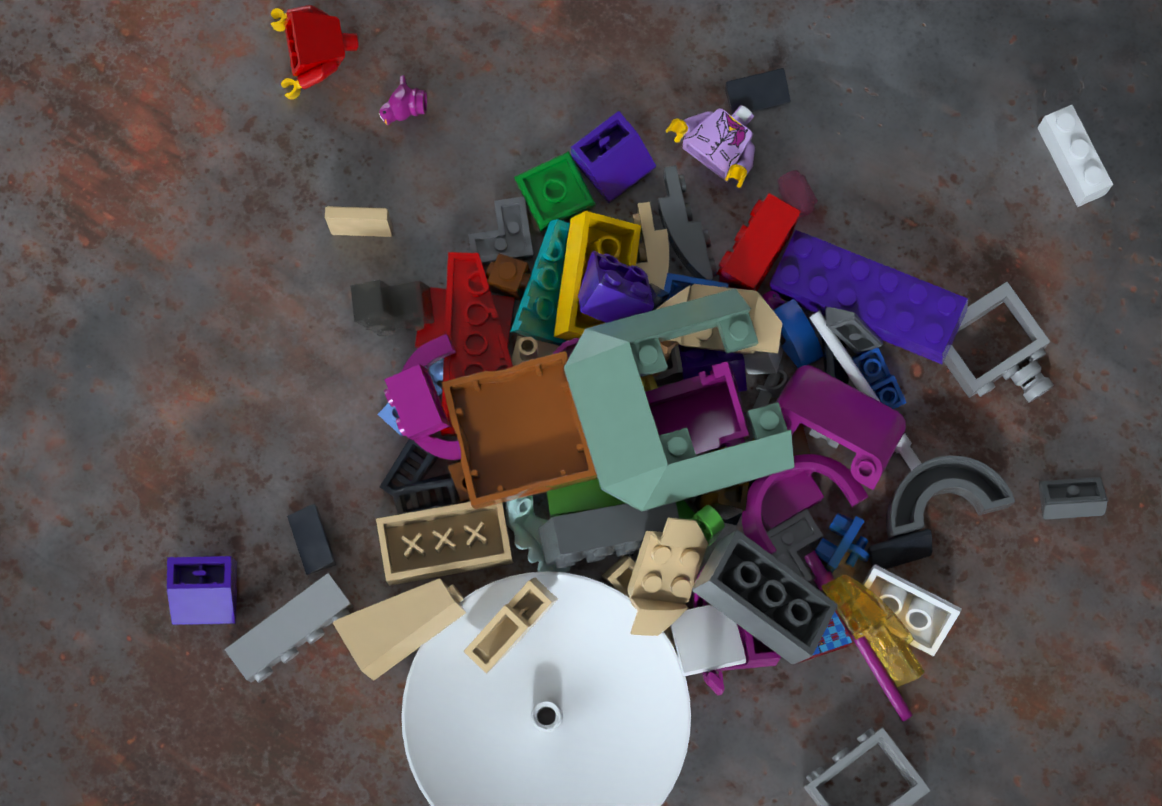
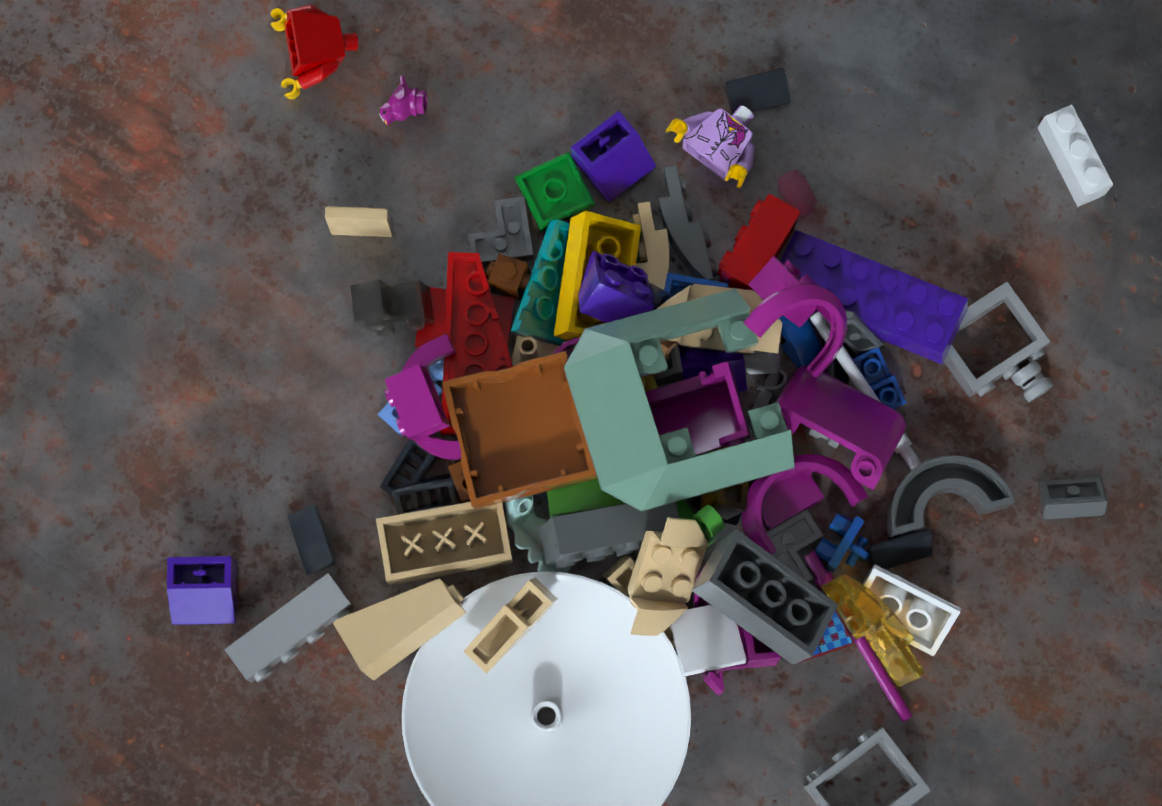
none -> magenta piece [743,256,847,378]

